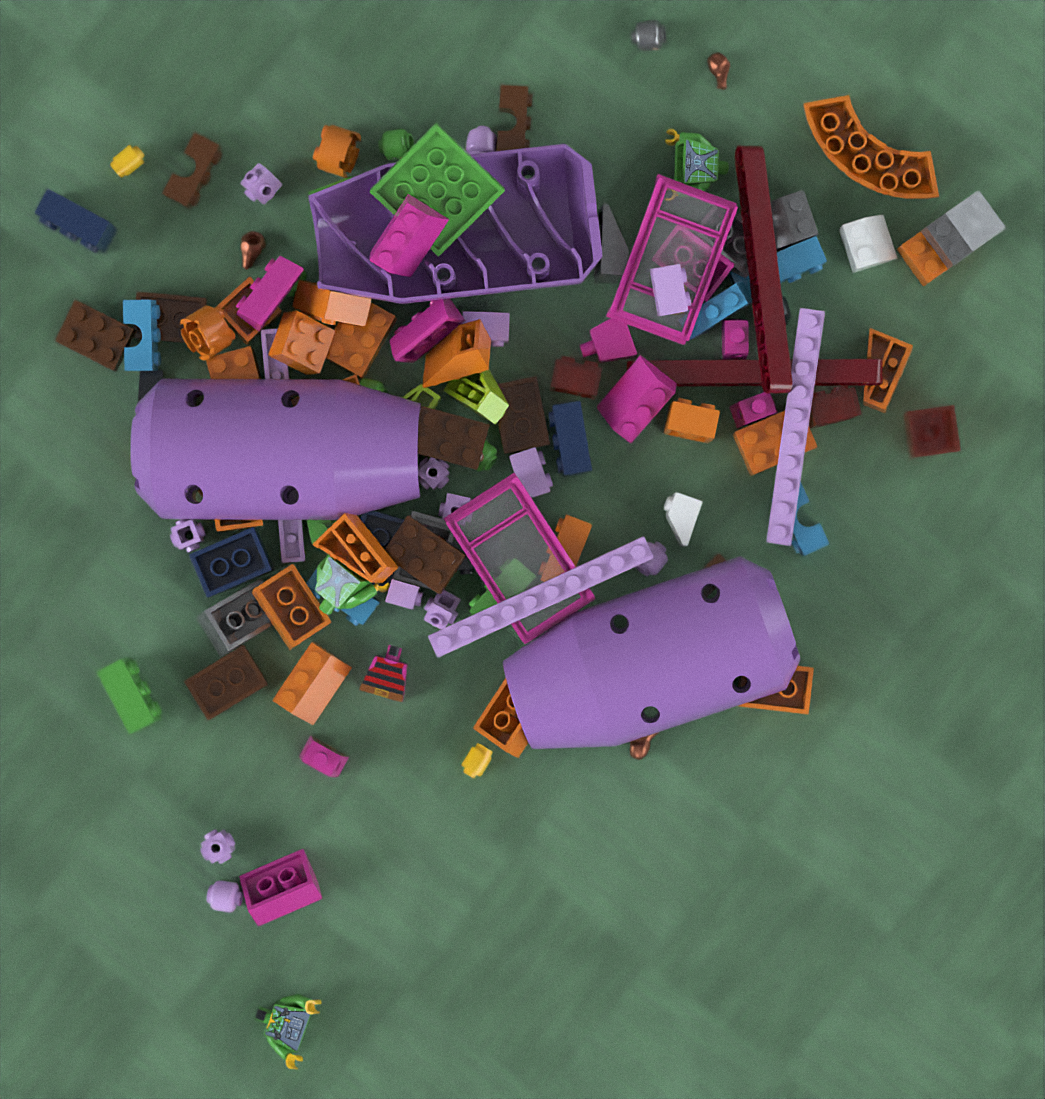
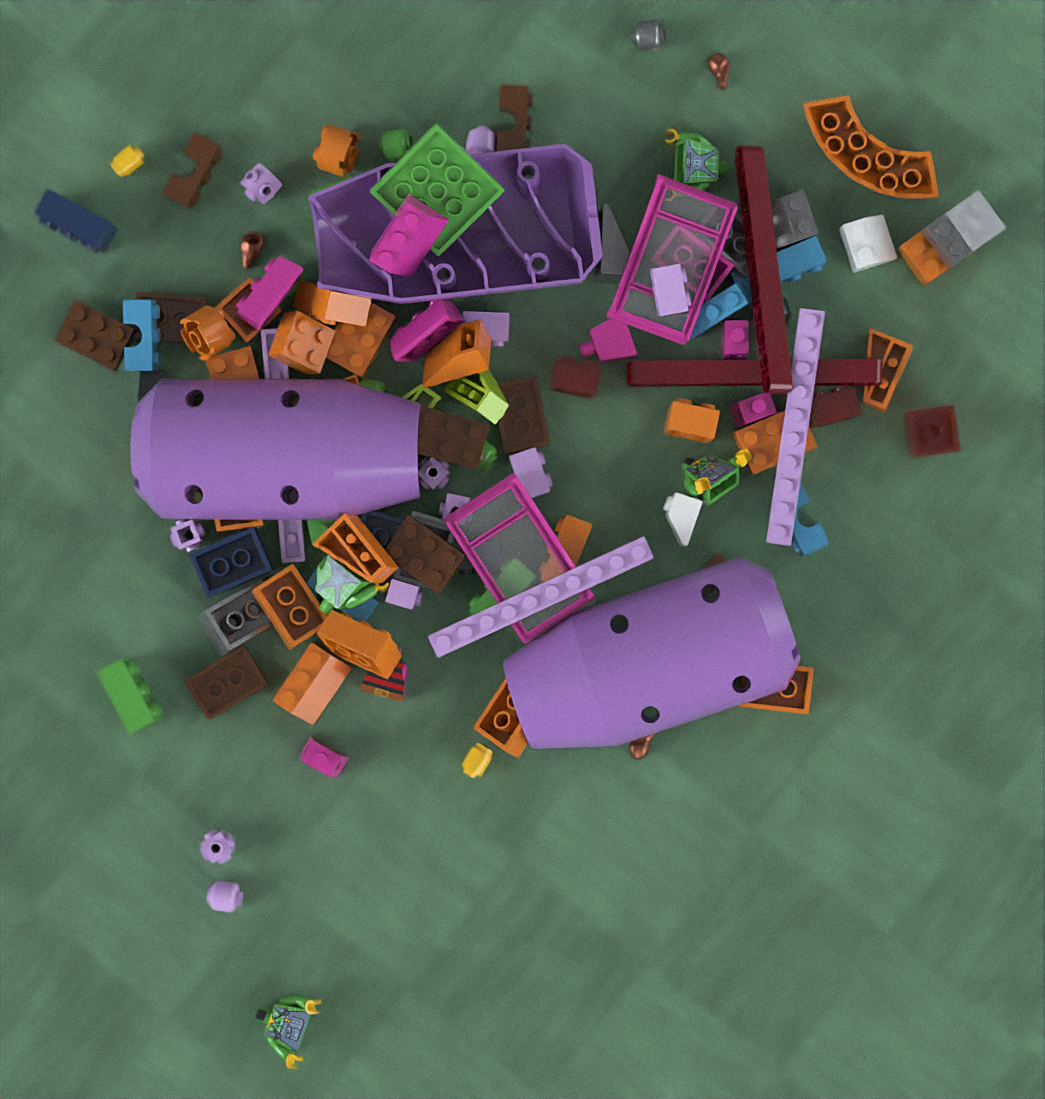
dark pink slope [239,849,323,926] -> none
lavender brick [423,590,461,629] -> none
dark blue brick [548,401,592,478] -> none
dark pink slope [597,355,677,443] -> none
lavender head [635,541,668,577] -> none
none -> orange brick [317,610,402,679]
none -> torso [682,448,752,506]

